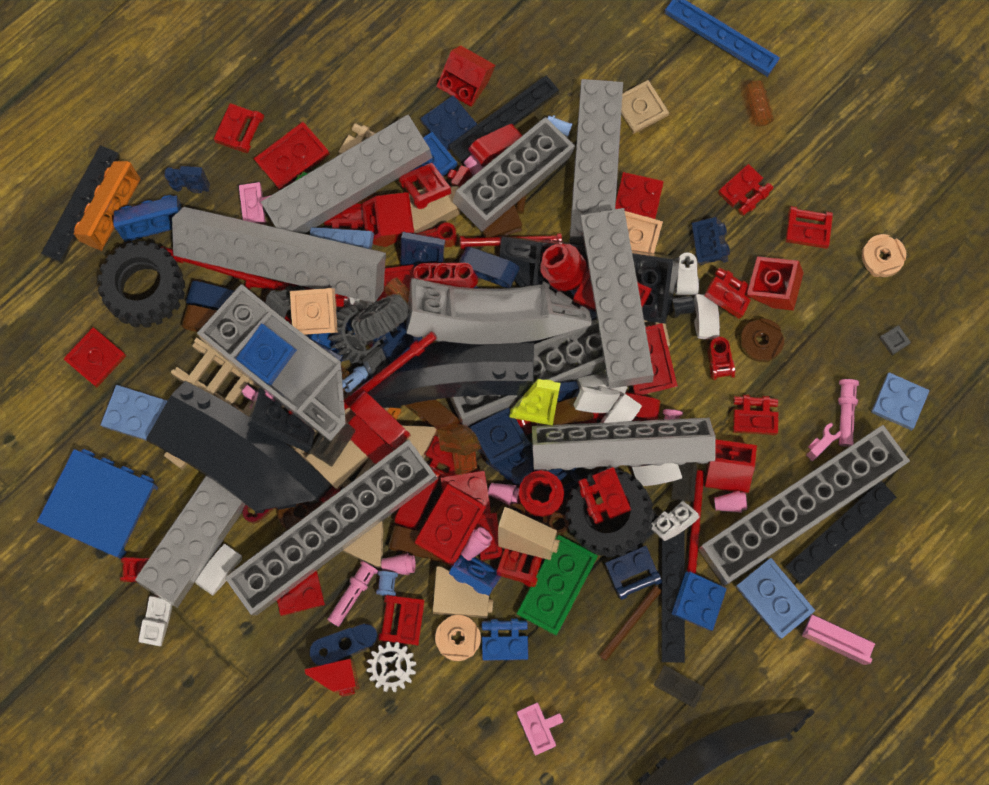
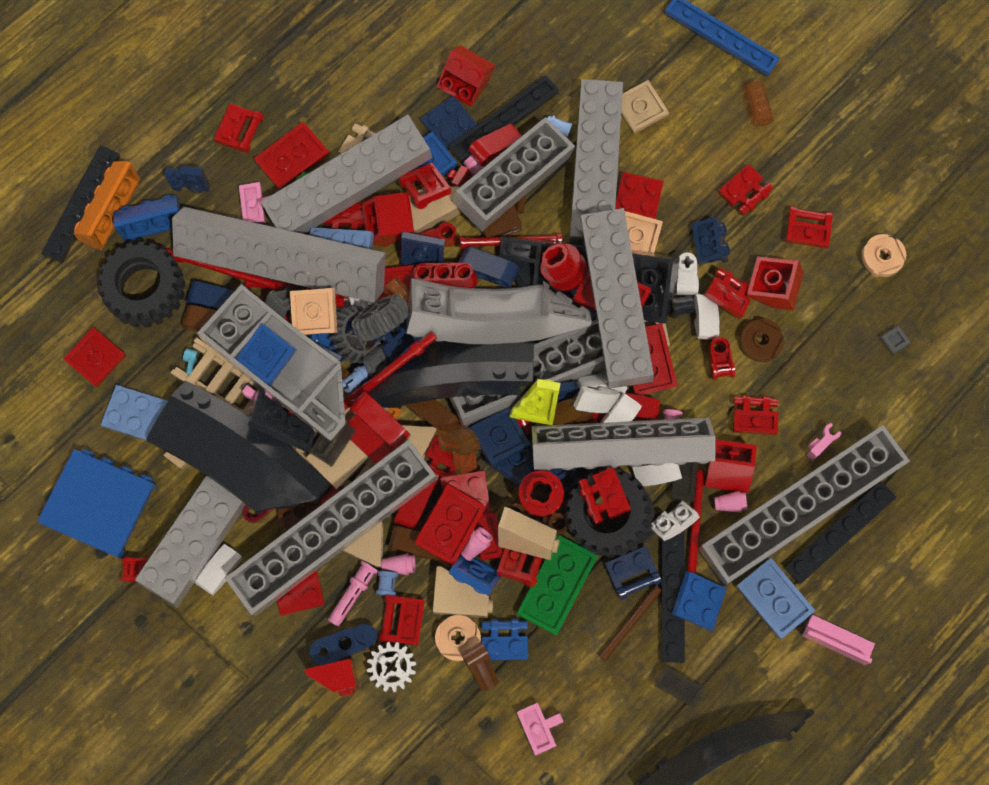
white slope [139,595,173,646] -> none
bright pink cone [488,483,520,505] -> none
bright pink pin [838,379,859,447] -> none
medium blue plate [871,373,929,431] -> none
none -> medium azure hand [183,348,197,375]
none -> reddish brown piece [461,642,499,691]

